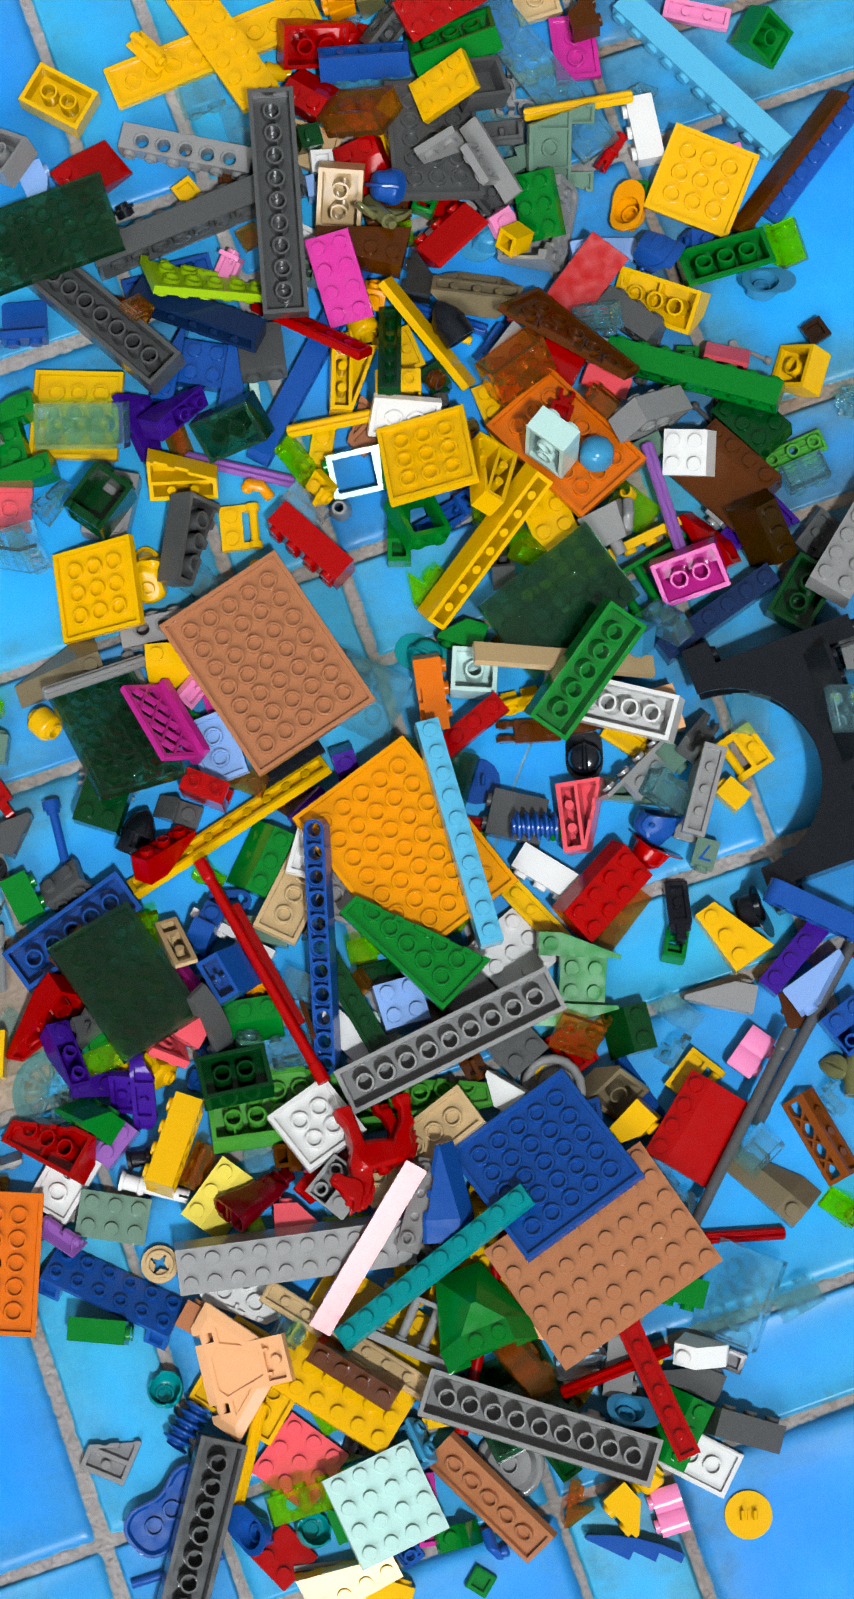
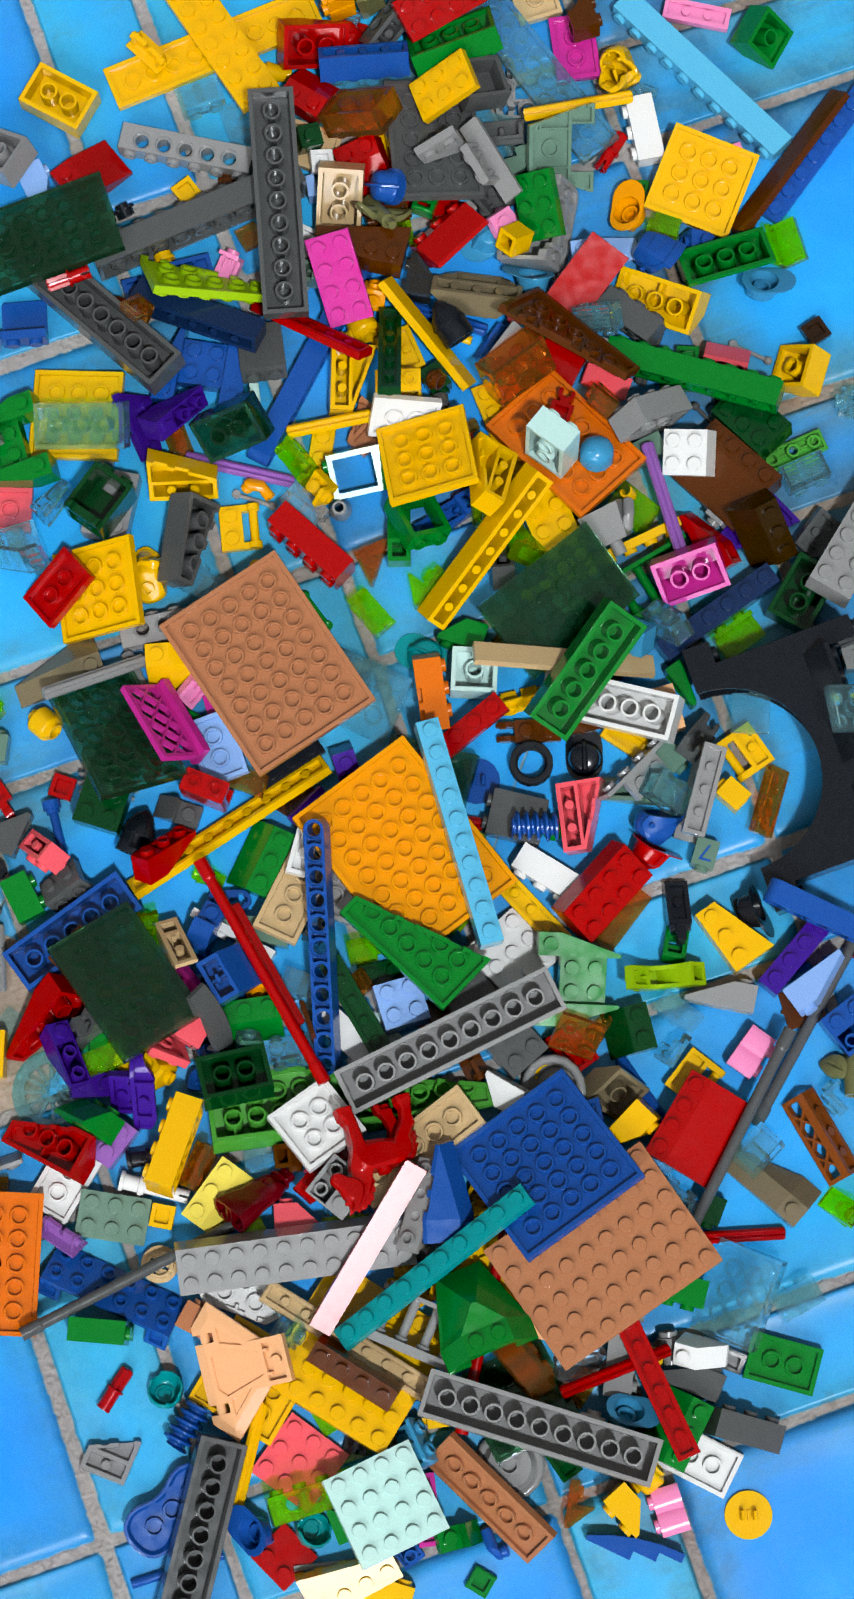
none -> coral brick [18,829,70,875]
none -> dark grey piece [18,1218,259,1341]
none -> red plate [23,546,96,629]
none -> red axle [46,264,92,292]
none -> red plate [48,773,78,803]
none -> red axle [96,1366,133,1413]
none -> yellow plate [148,1203,177,1231]
none -> yellow plate [153,250,175,263]
none -> light grey hinge [232,490,277,511]
none -> green hinge [303,591,333,630]
none -> clear neon green hinge [347,587,396,639]
none -> clear orange slope [354,539,388,587]
none -> dark azure piece [502,265,555,293]
none -> black tyre [509,741,553,787]
none -> yellow head [599,45,641,93]
none -> lime arch [624,961,706,992]
none -> clear neon green brick [646,211,682,240]
none -> light grey cone [656,1329,680,1365]
none -> green slope [664,659,697,710]
none -> dark green brick [700,1196,727,1230]
none -> clear neon green bracket [712,610,766,659]
none -> green plate [742,1331,824,1396]
none -> clear orange plate [748,765,790,838]

